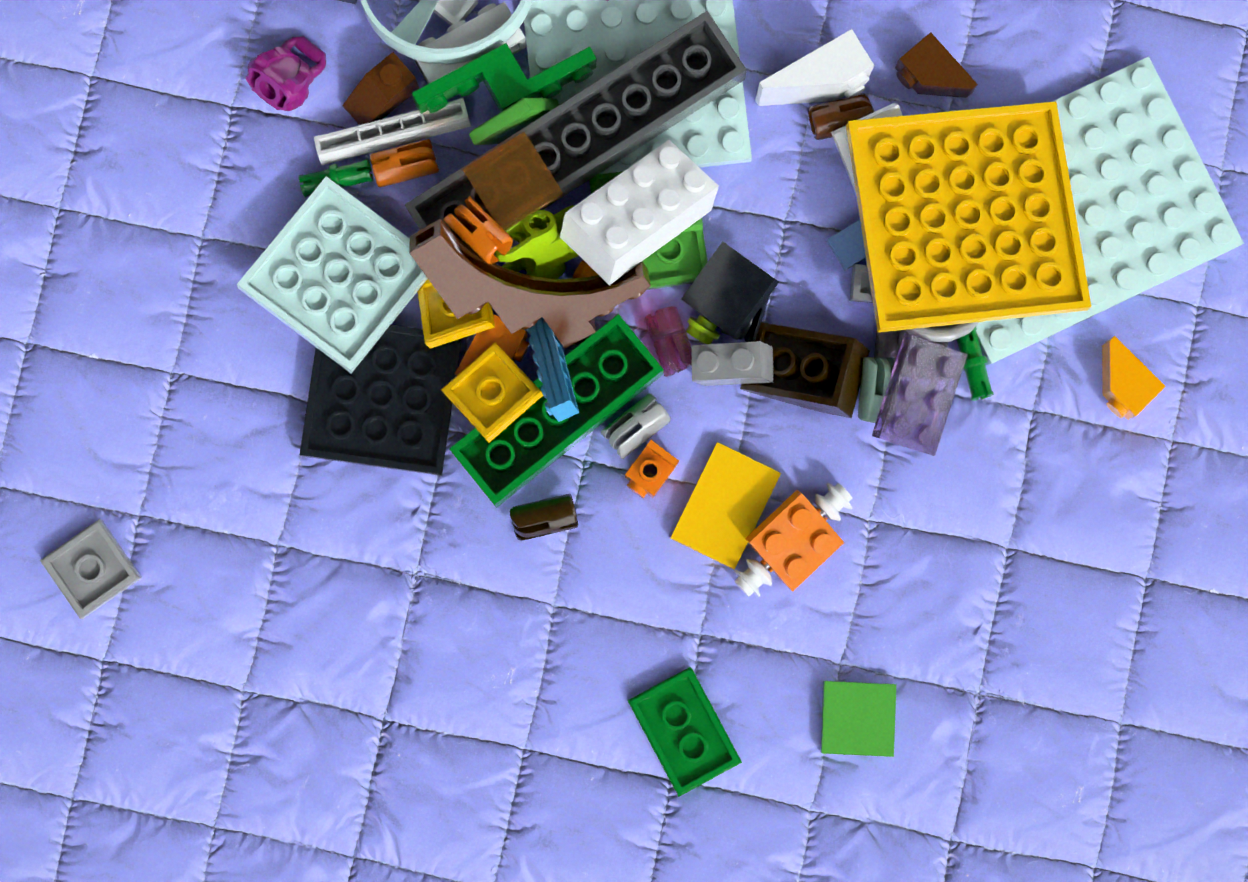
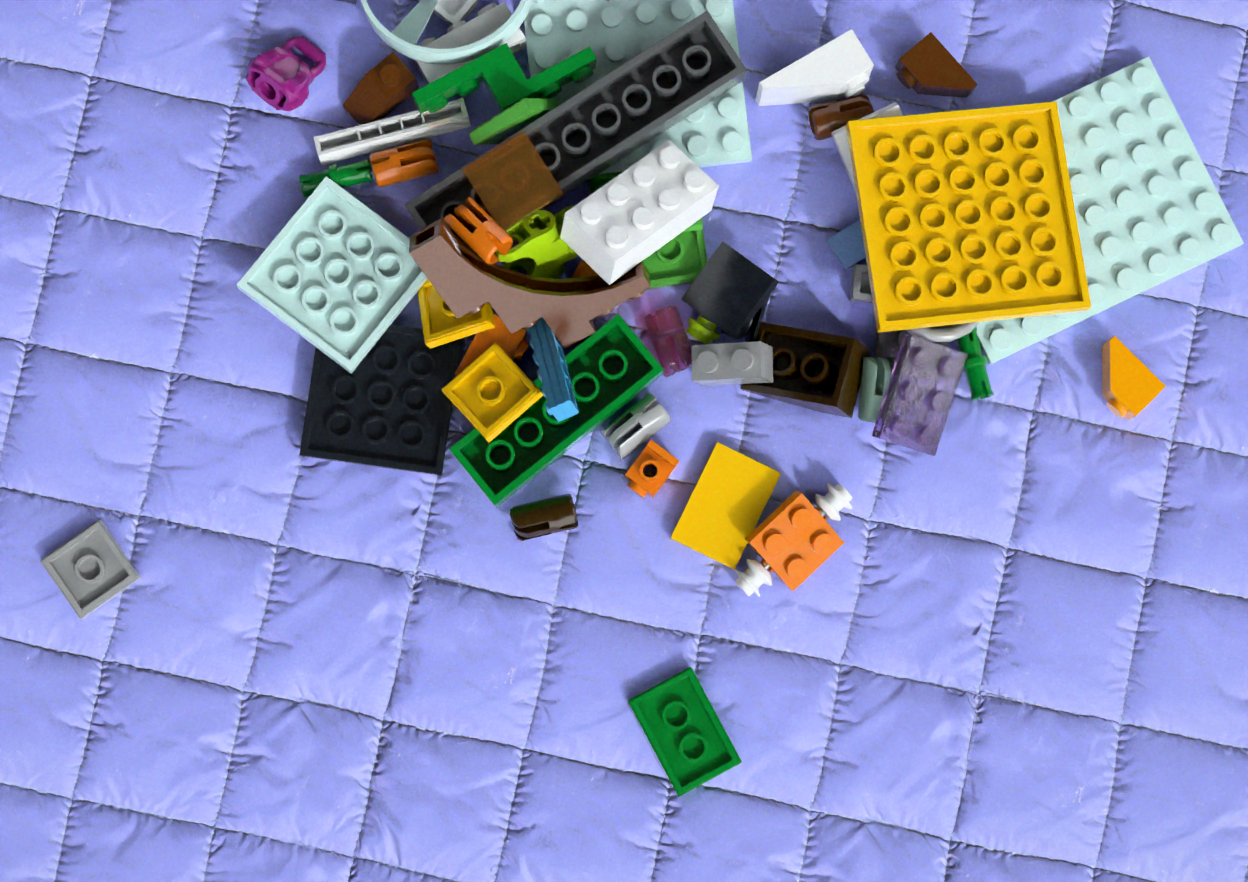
bright green tile [821,681,897,757] -> none

